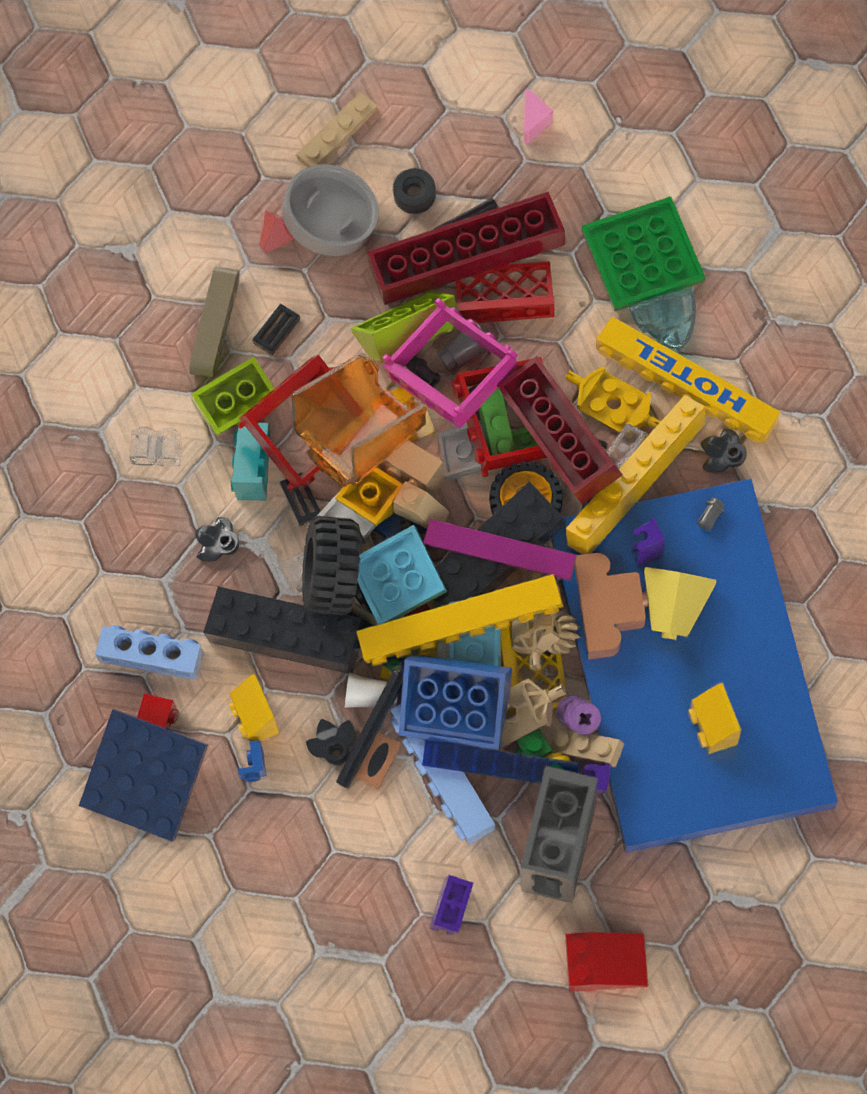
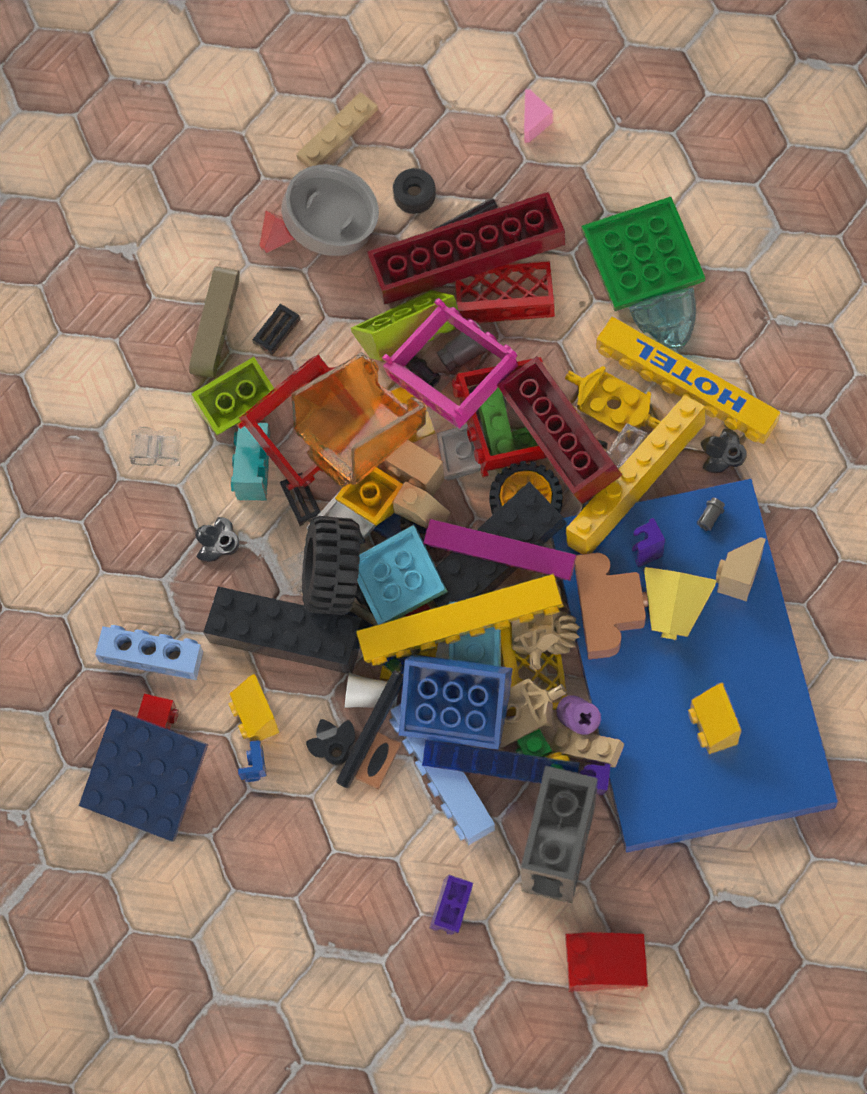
none -> tan slope [715,538,766,601]

